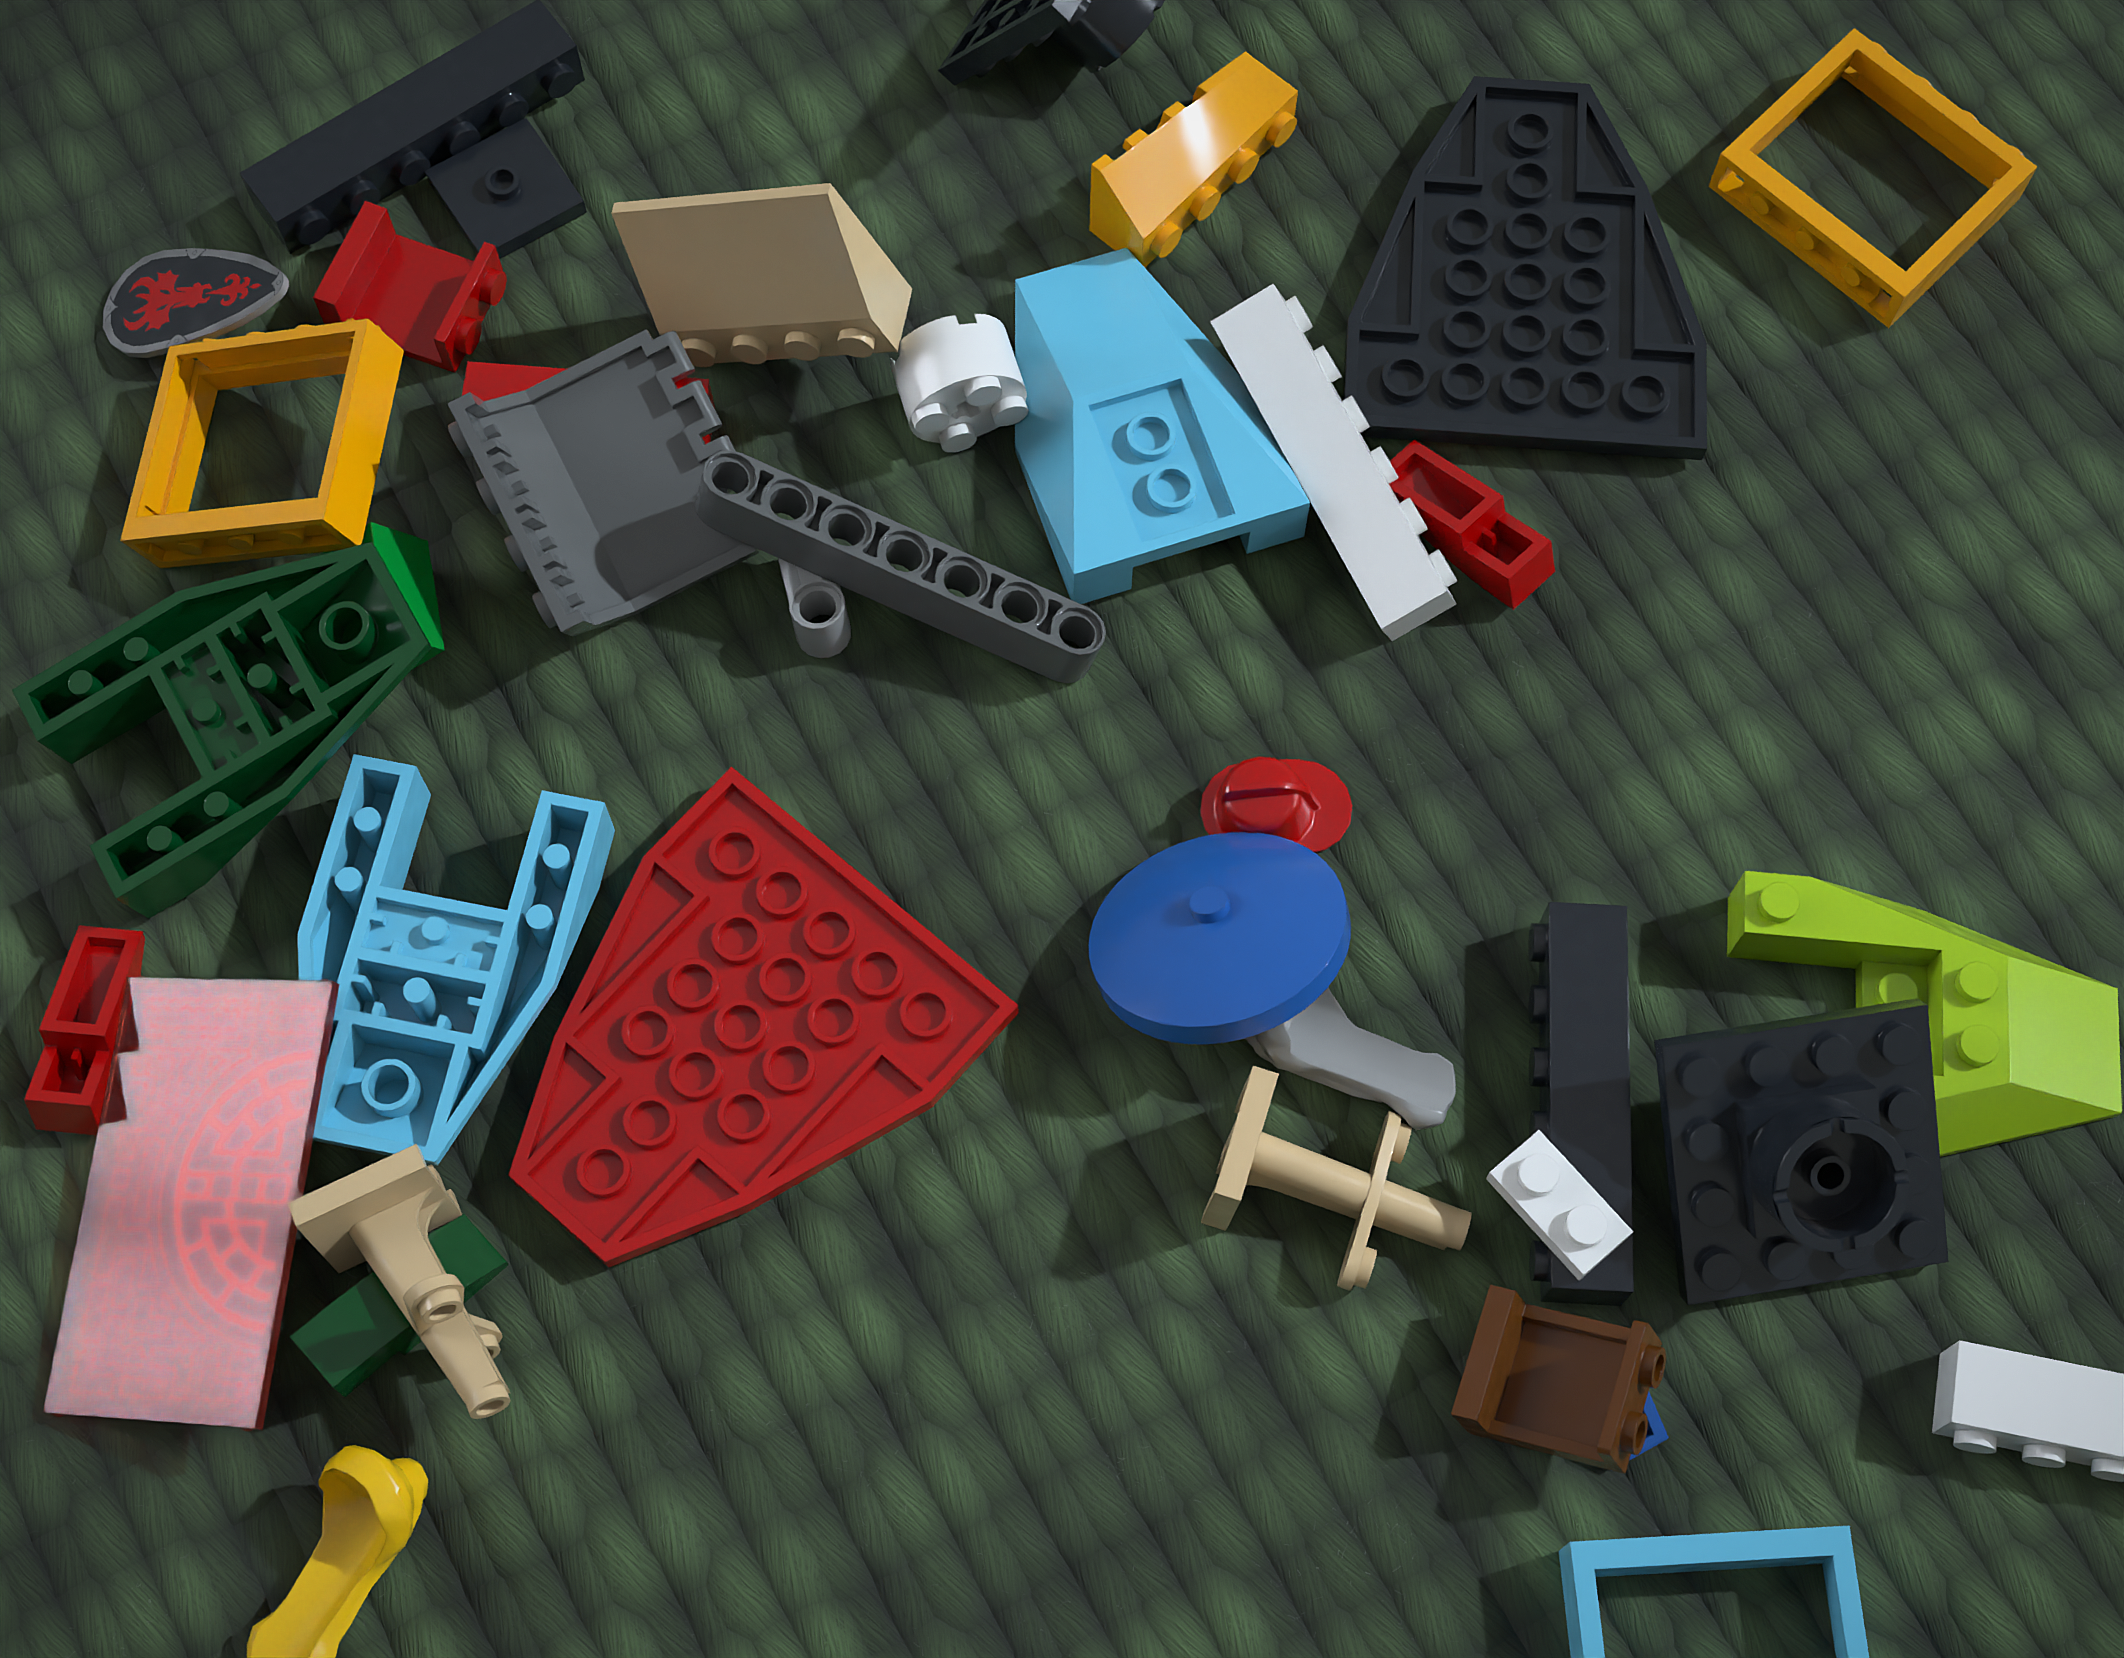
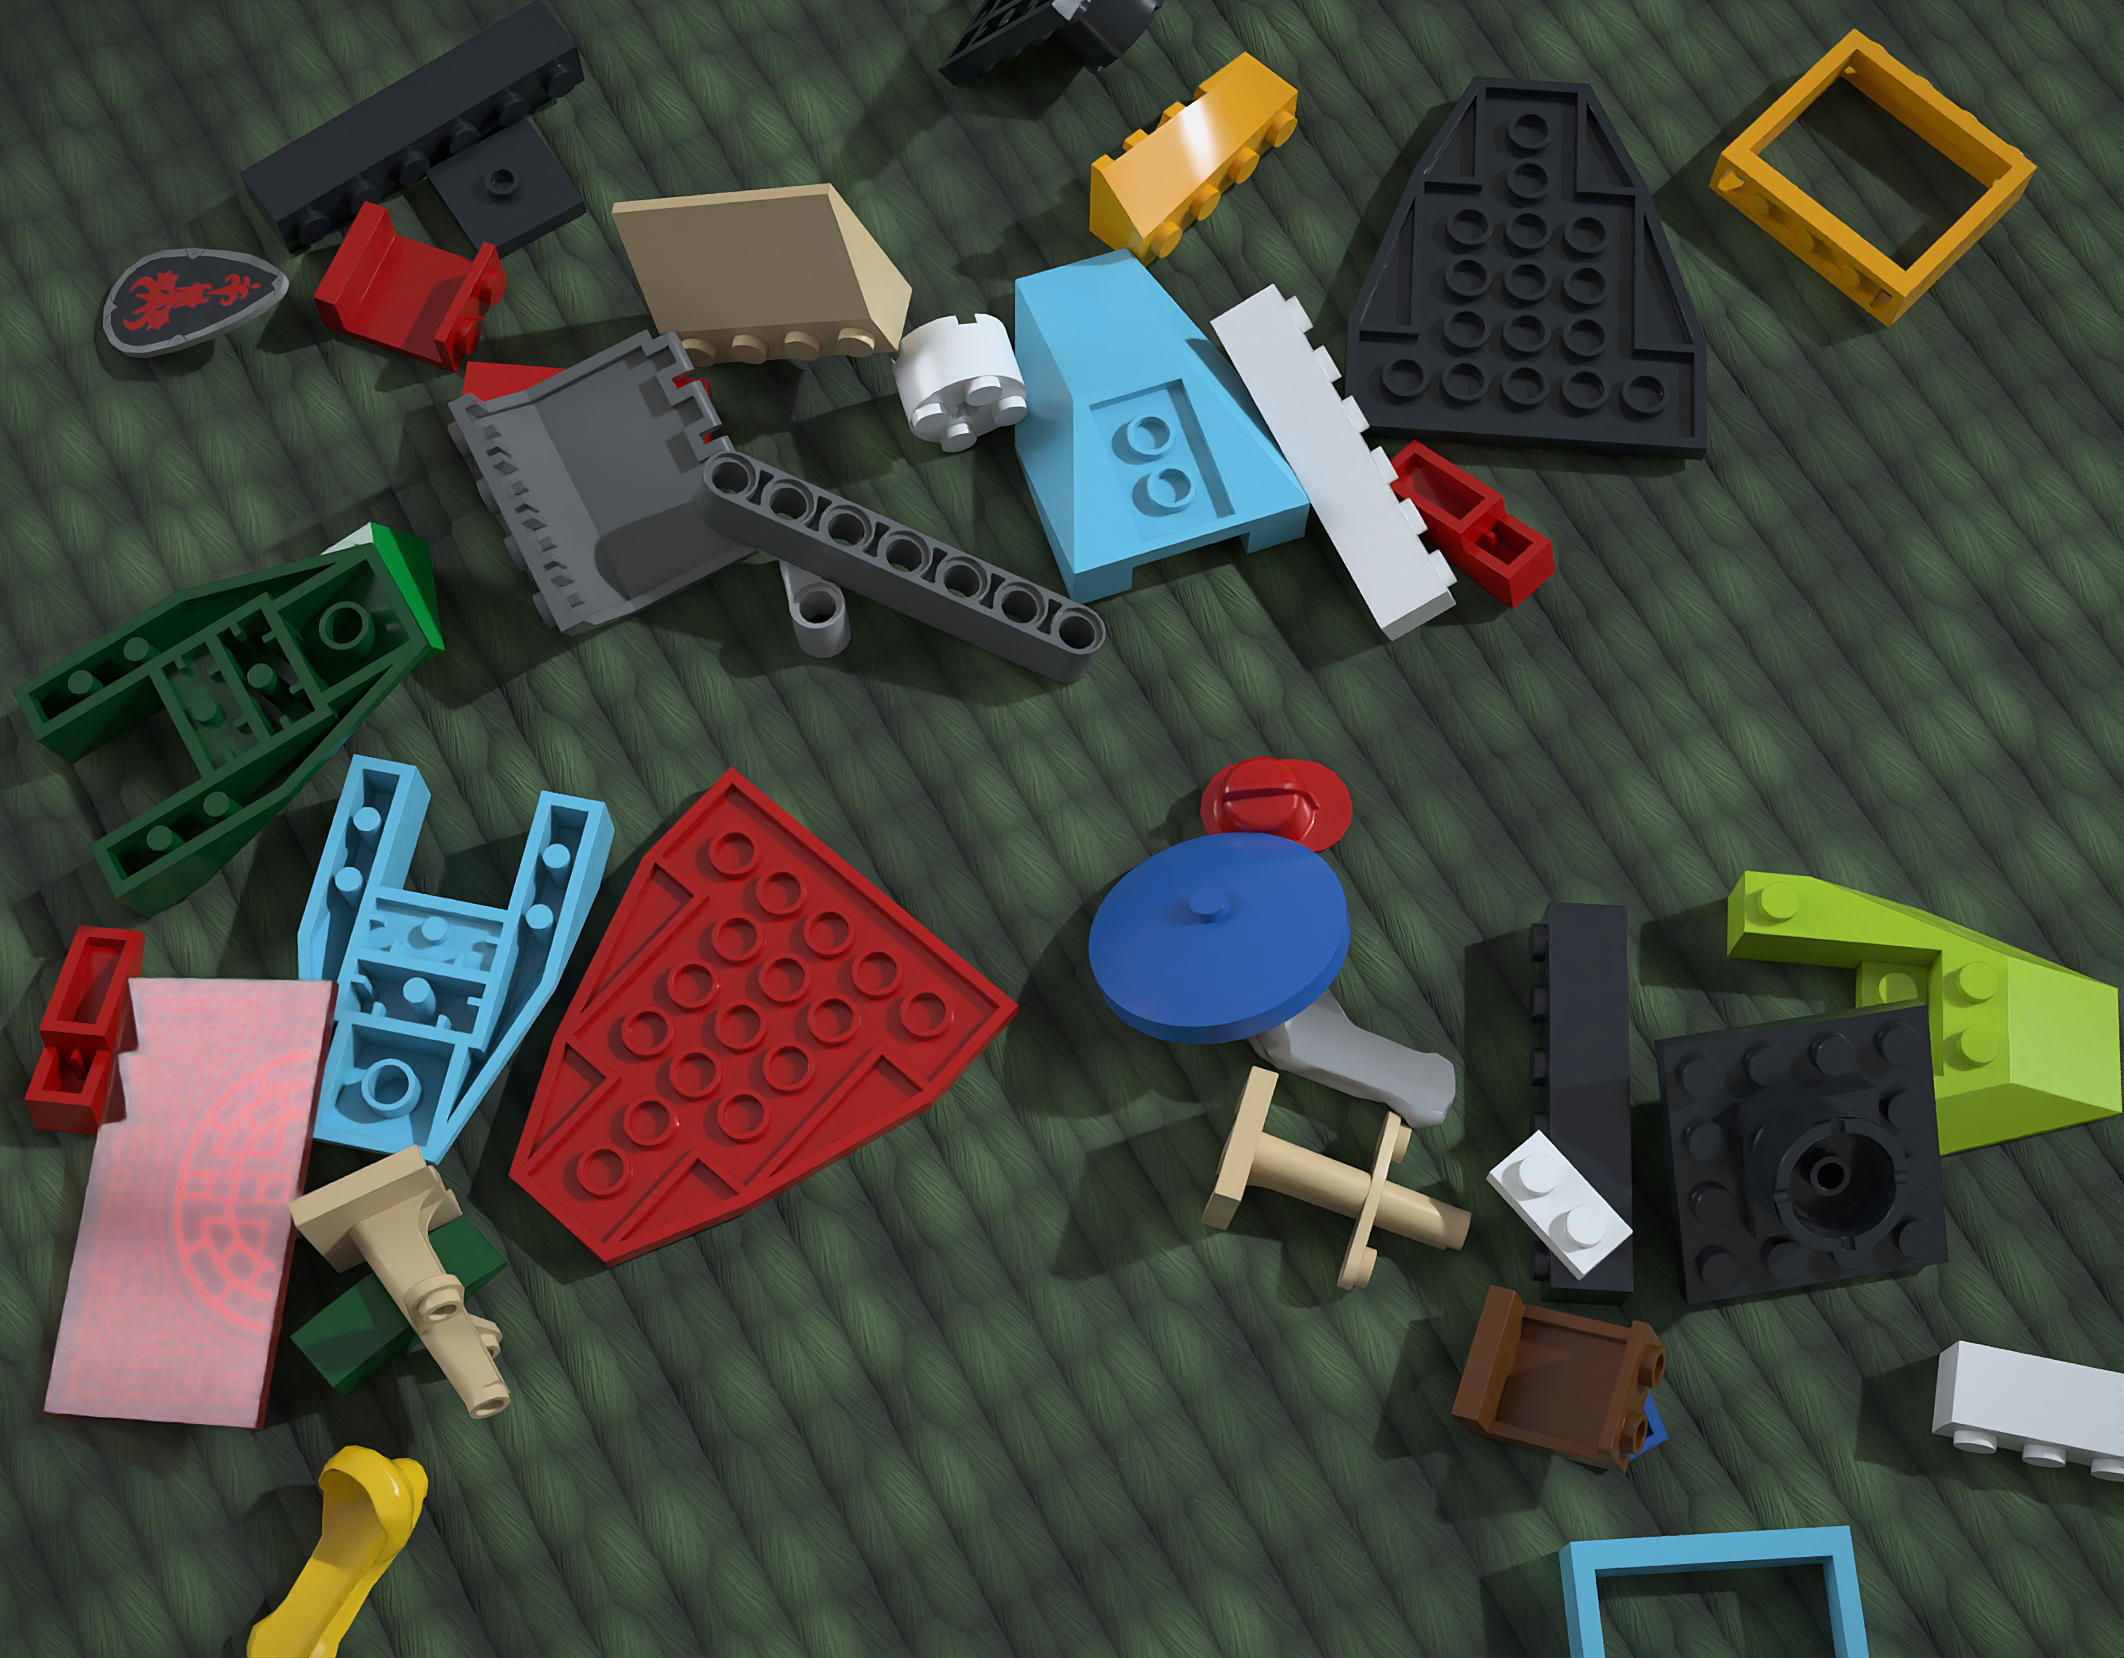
light orange window [120,318,404,568] -> none

